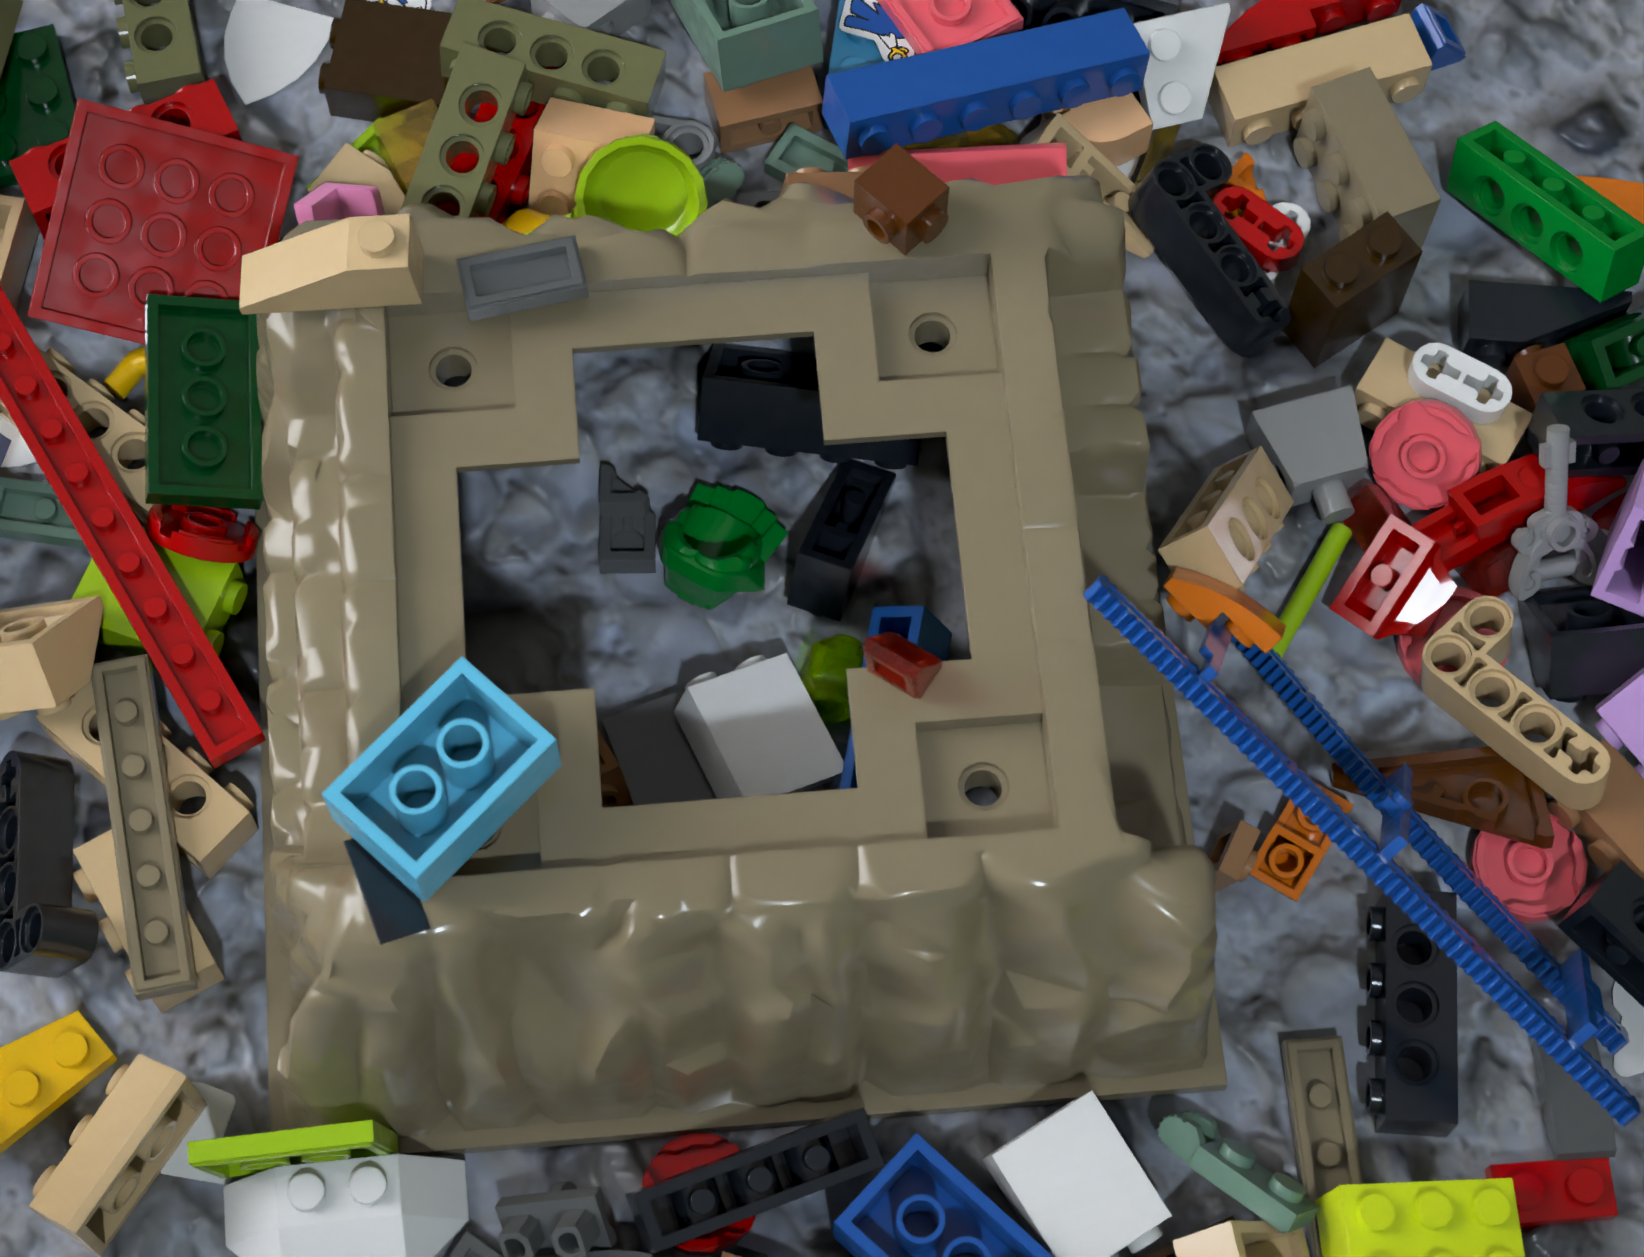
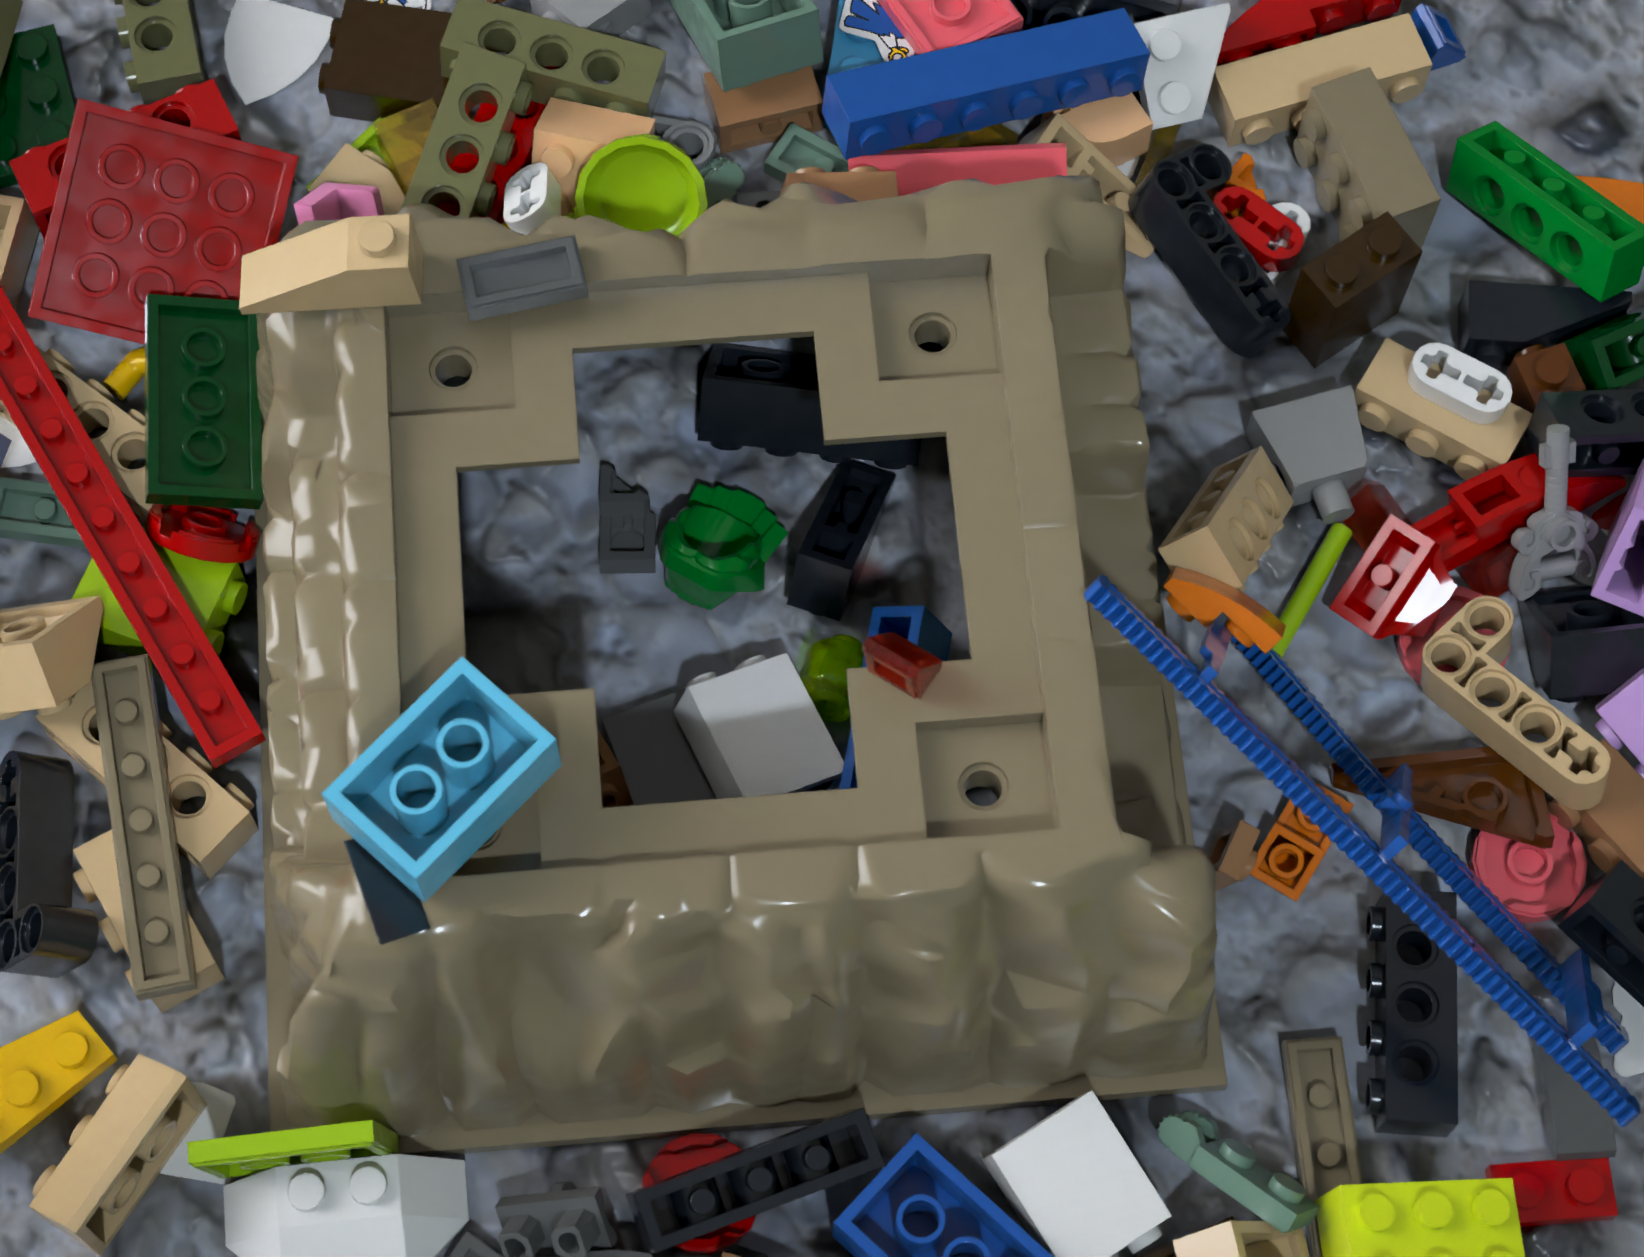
reddish brown brick [854,143,949,256] -> none
coral tile [1369,399,1482,510] -> none
none -> white beam [503,162,562,235]

